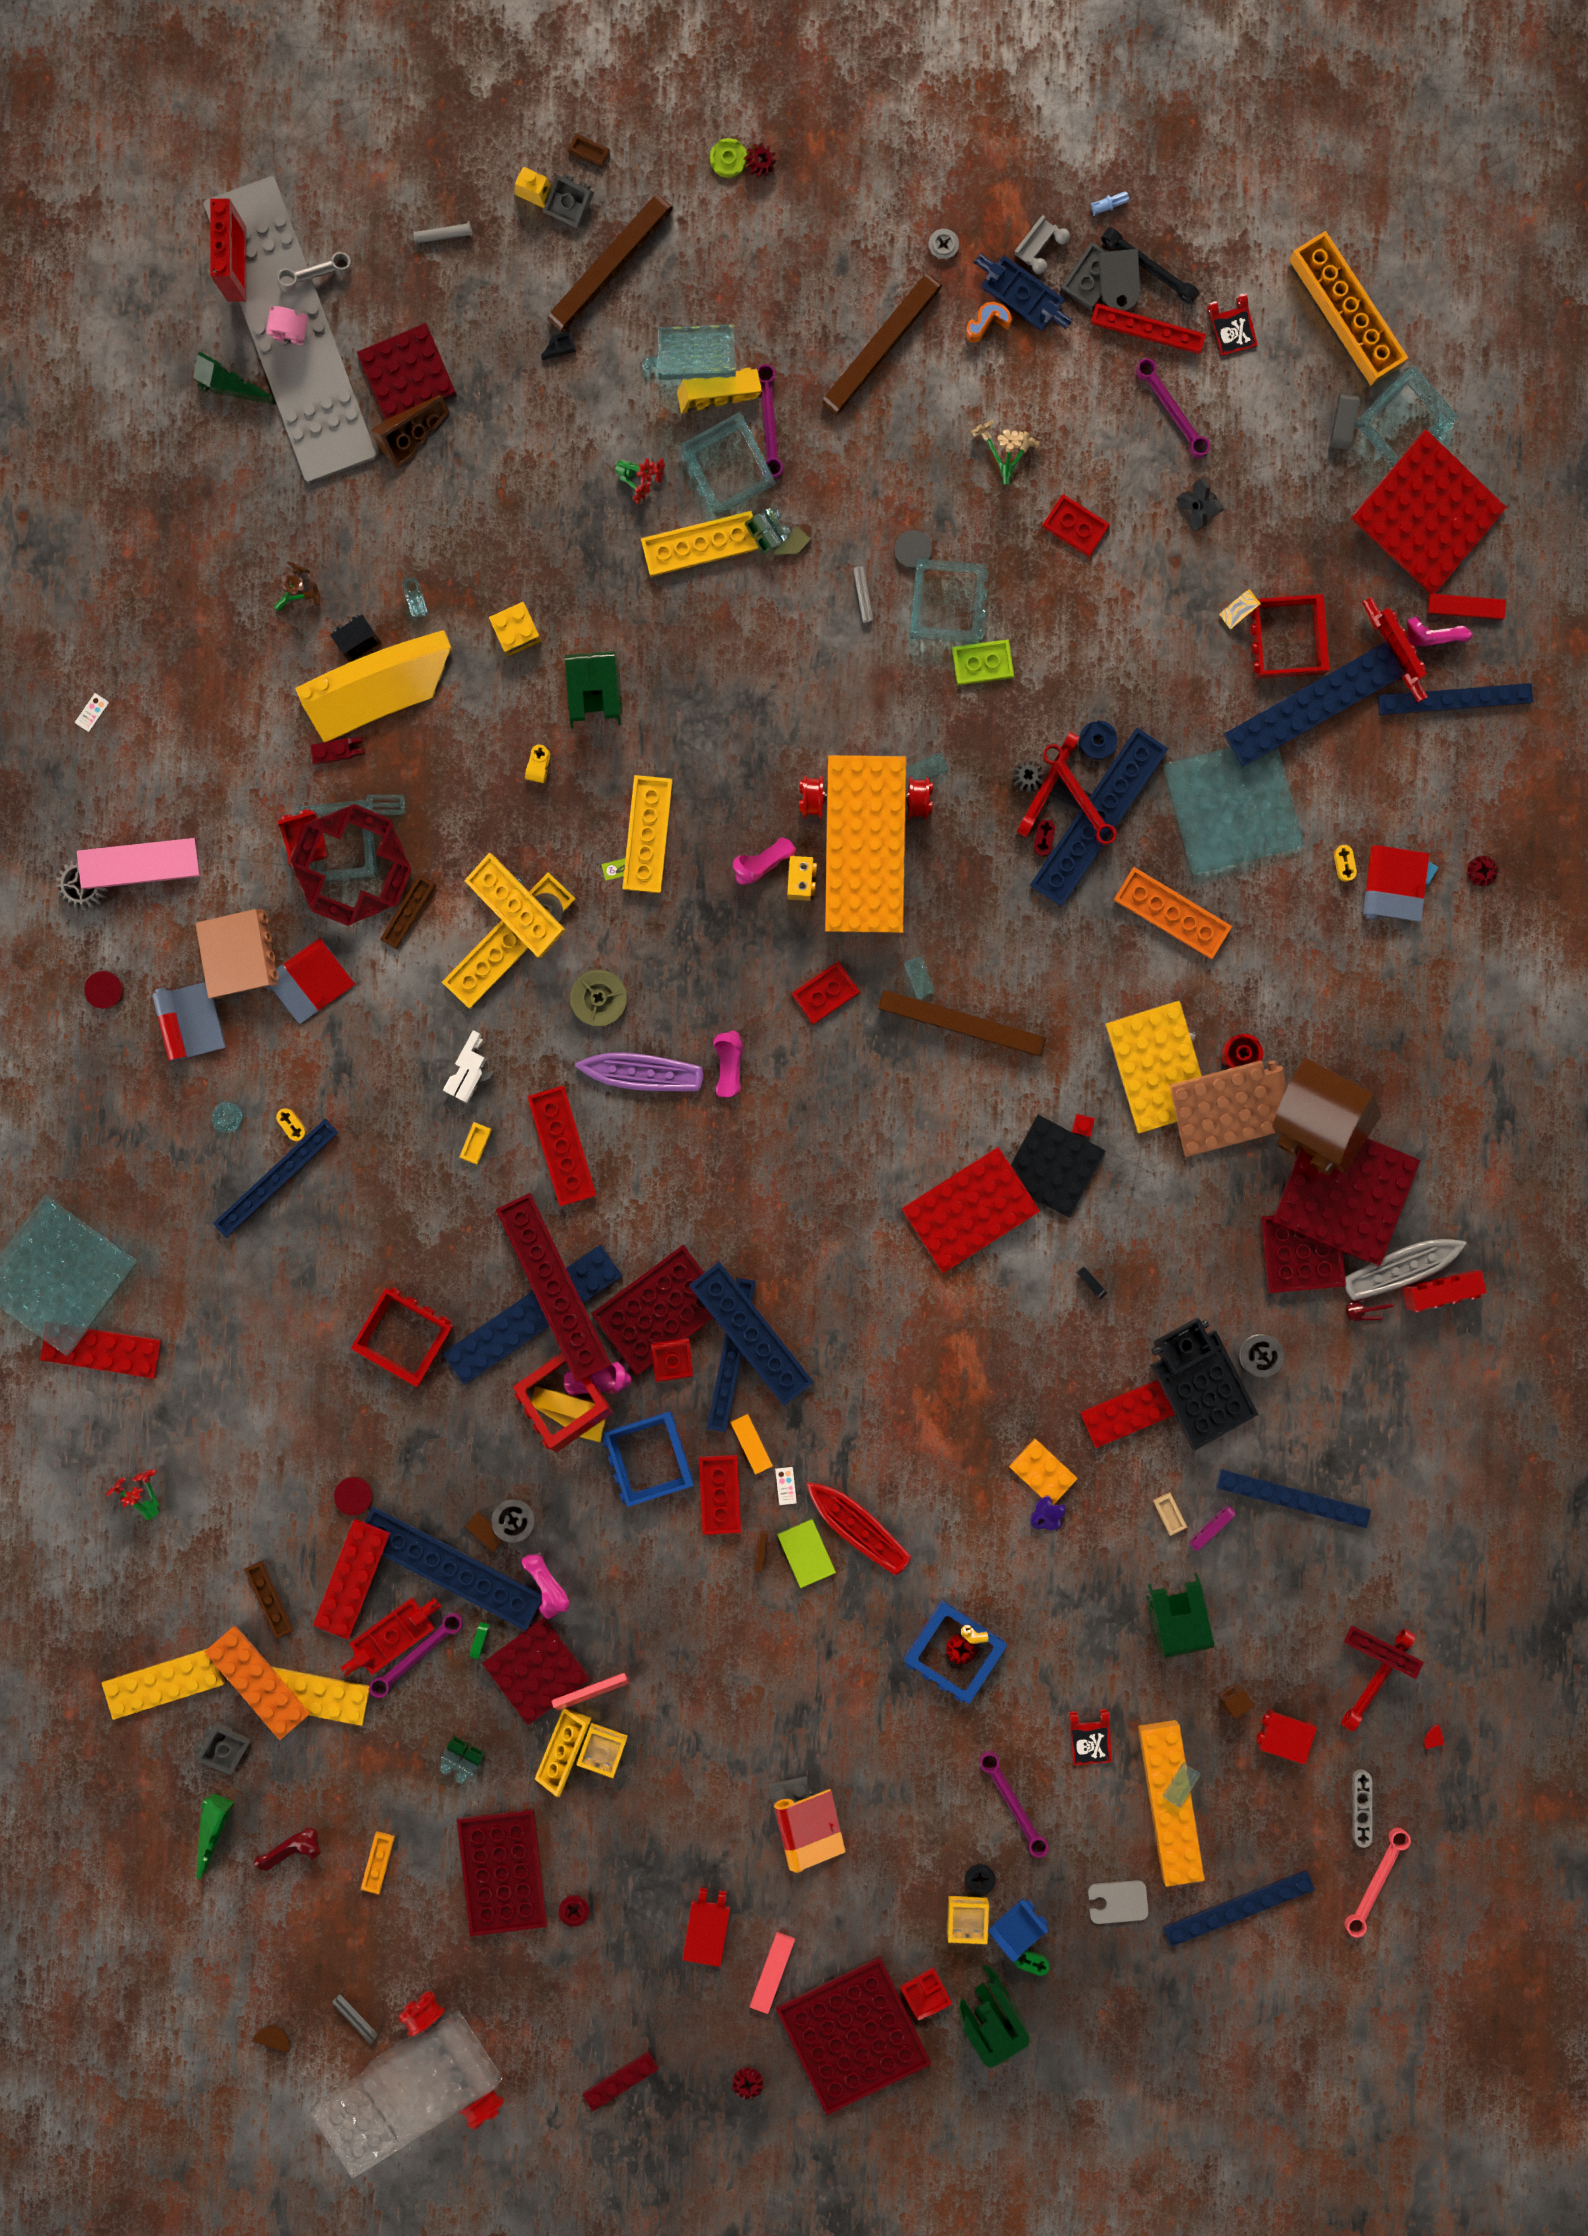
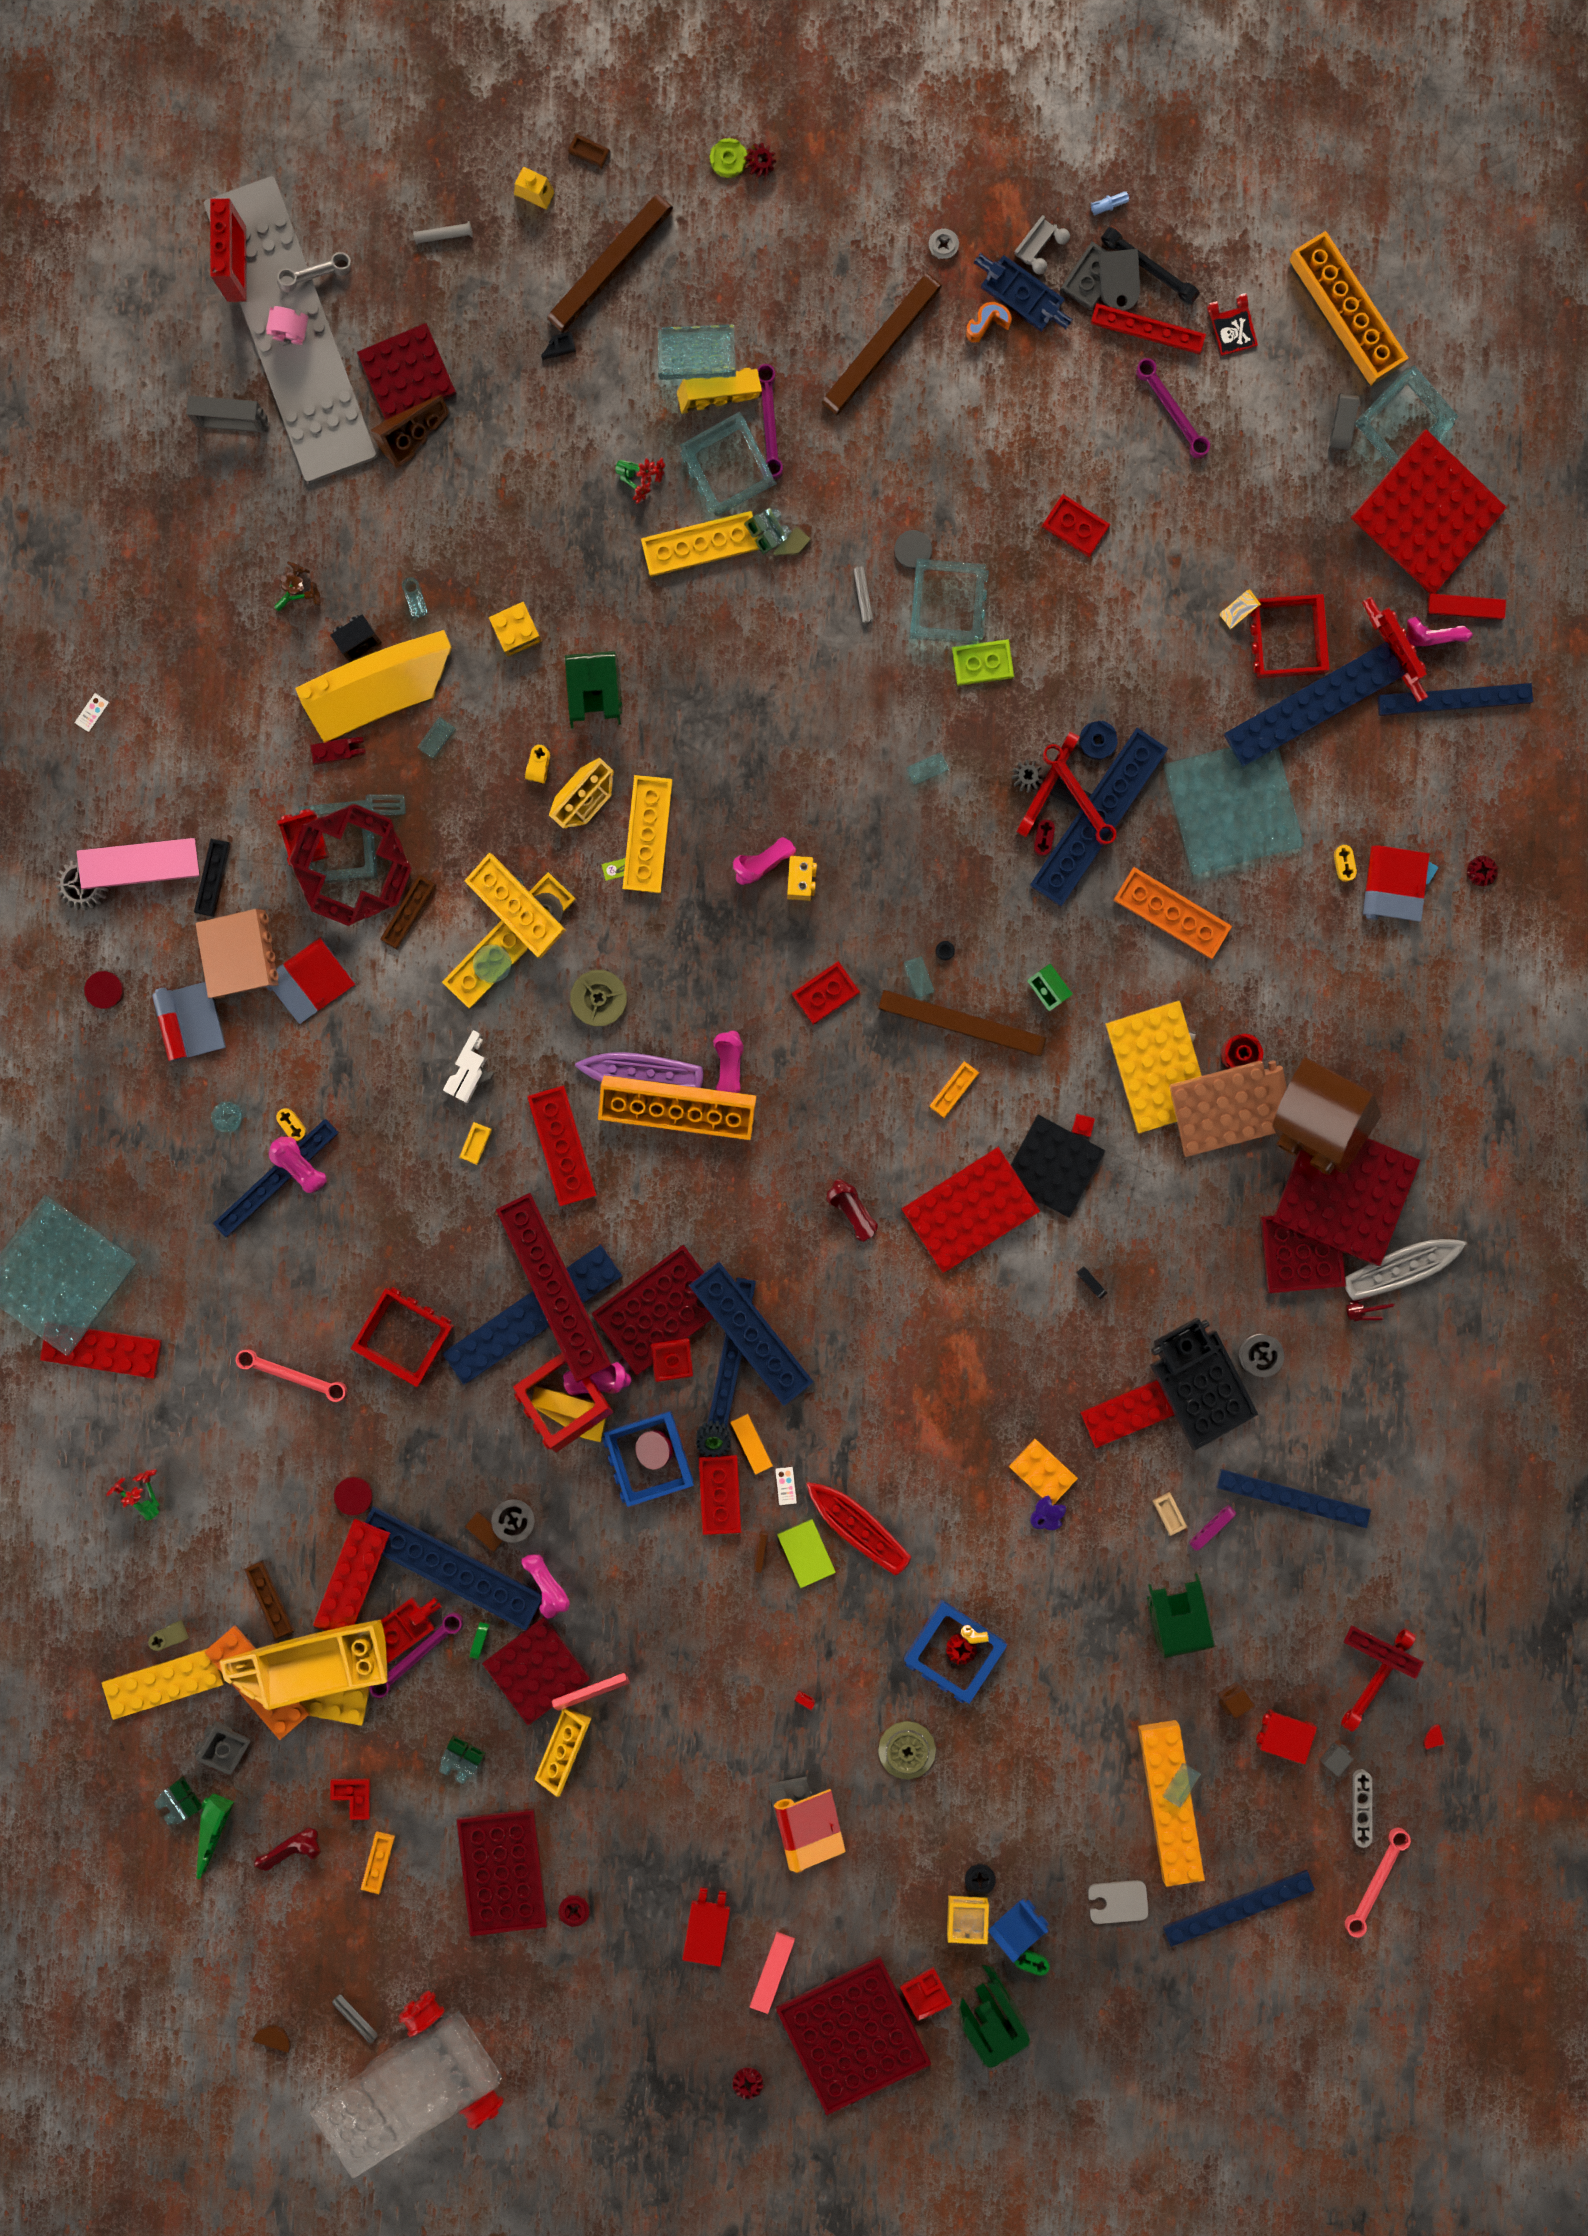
dark green wedge [193,351,275,405] -> none
dark grey plate [543,173,594,228] -> none
piece [577,1723,628,1778] -> none
dark red plate [582,2050,659,2112] -> none
clear light blue arm [642,356,671,375] -> none
light orange piece [799,755,933,933] -> none
tan plant [971,419,1041,484] -> none
magenta piece [979,1751,1049,1858] -> none
flag [1069,1709,1112,1765] -> none
black plant [1176,477,1224,531] -> none
red wedge [1402,1270,1487,1313] -> none
none -> olive piece [148,1620,189,1651]
none -> hips [154,1776,202,1826]
none -> dark grey piece [186,395,268,433]
none -> black tile [194,838,231,917]
none -> yellow slope [220,1619,388,1711]
none -> coral piece [236,1349,347,1402]
none -> dark pink hair [269,1136,327,1193]
none -> red plate [330,1779,370,1820]
none -> clear light blue tile [417,717,456,760]
none -> clear light blue tile [473,945,512,983]
none -> yellow wedge [549,758,614,828]
none -> light orange brick [598,1075,756,1140]
none -> tile [635,1430,673,1470]
none -> black bush [696,1421,731,1457]
none -> red tile [795,1690,815,1710]
none -> dark red hair [826,1179,878,1242]
none -> olive piece [878,1721,936,1780]
none -> light orange tile [929,1061,979,1118]
none -> black tile [935,941,955,961]
none -> green brick [1027,963,1073,1011]
none -> dark grey brick [1319,1742,1354,1777]

